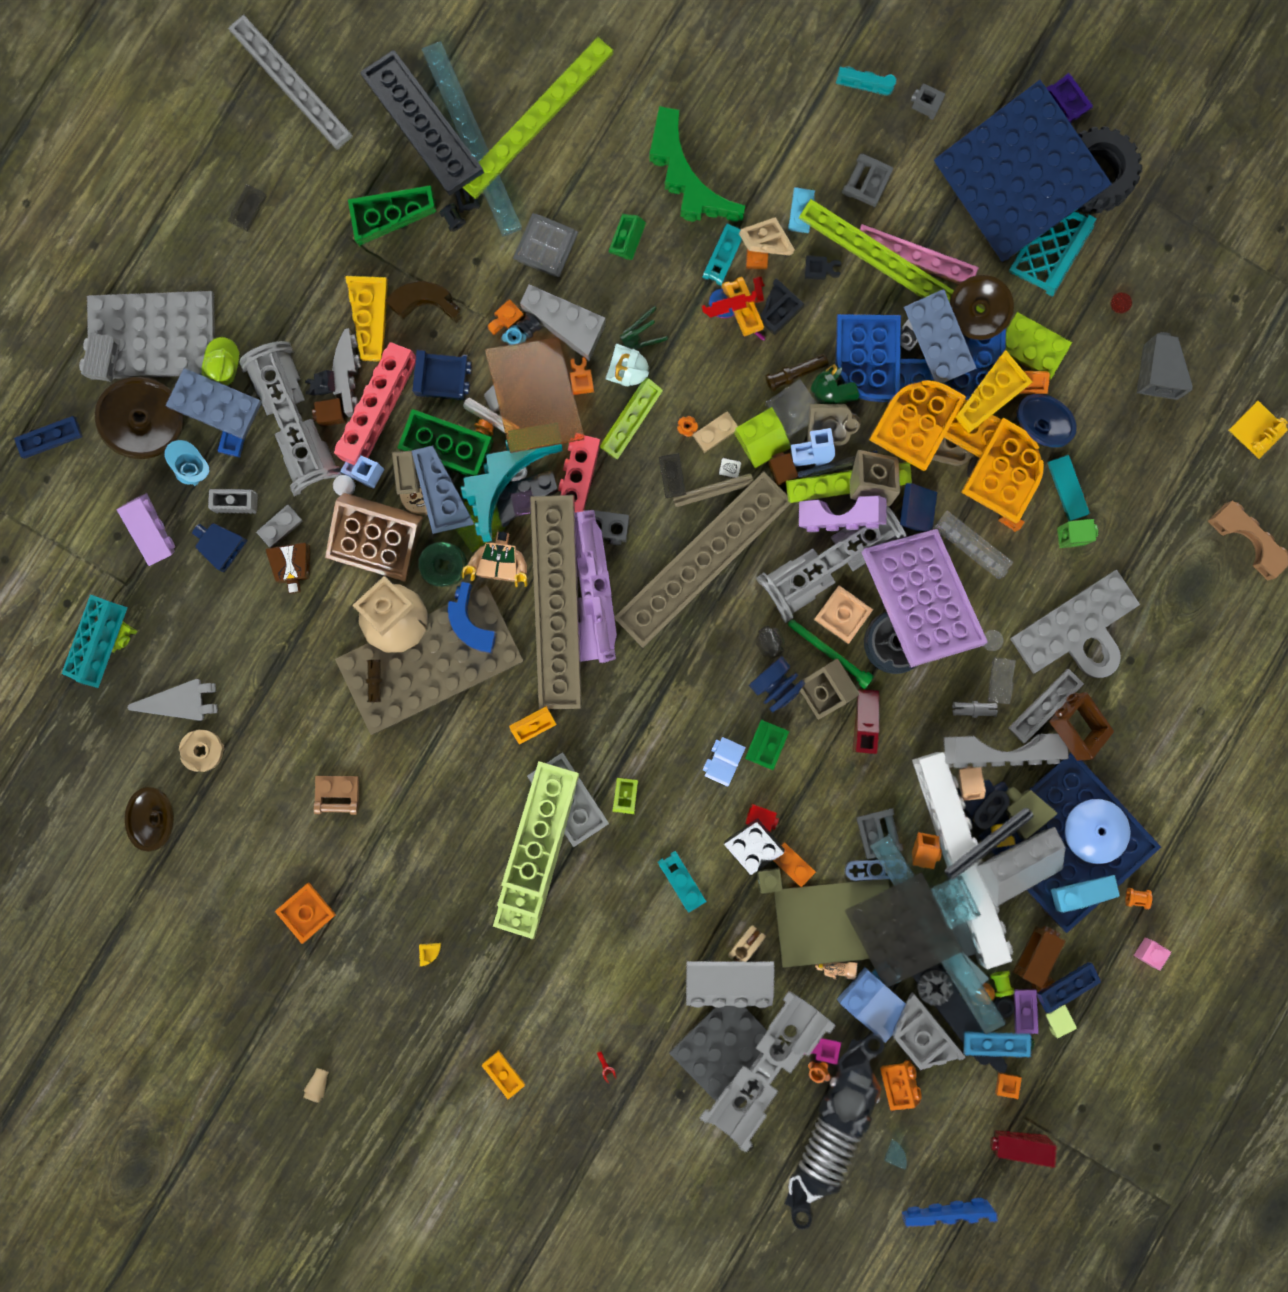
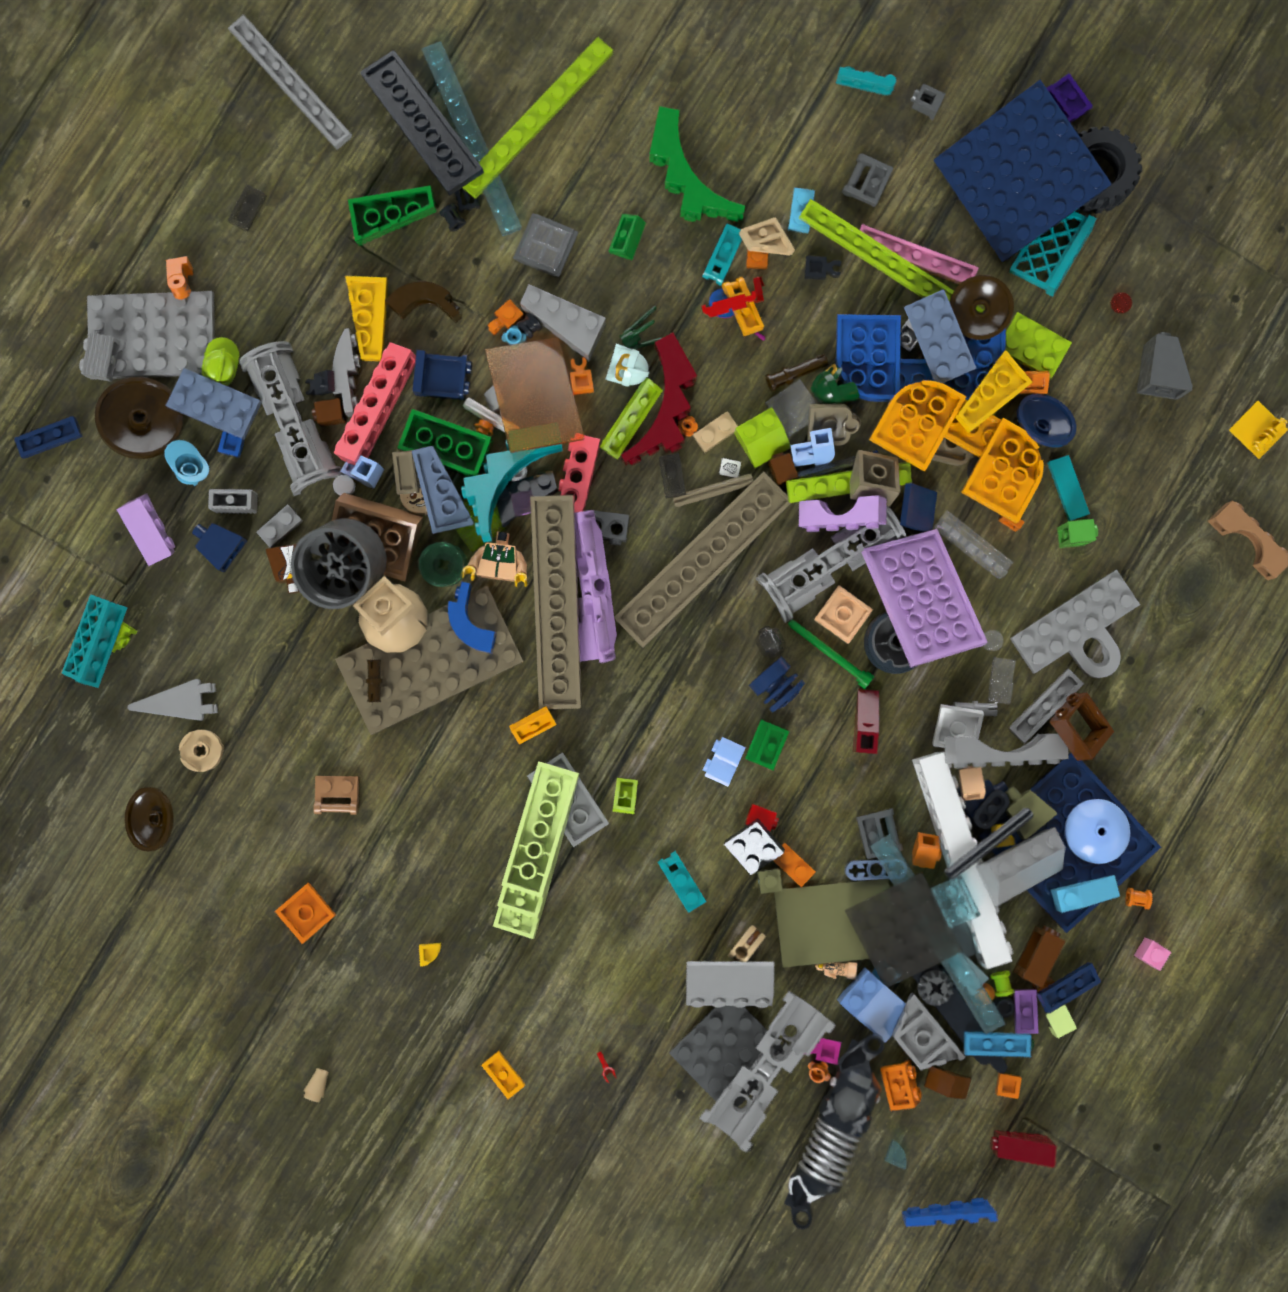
black wing [760,278,804,335] -> none
dark tan slope [800,658,860,720] -> none
none -> orange leg [166,256,193,300]
none -> dark grey wheel [291,518,386,609]
none -> dark red arch [621,332,697,466]
none -> reddish brown slope [924,1066,972,1099]
none -> white plate [932,704,984,748]

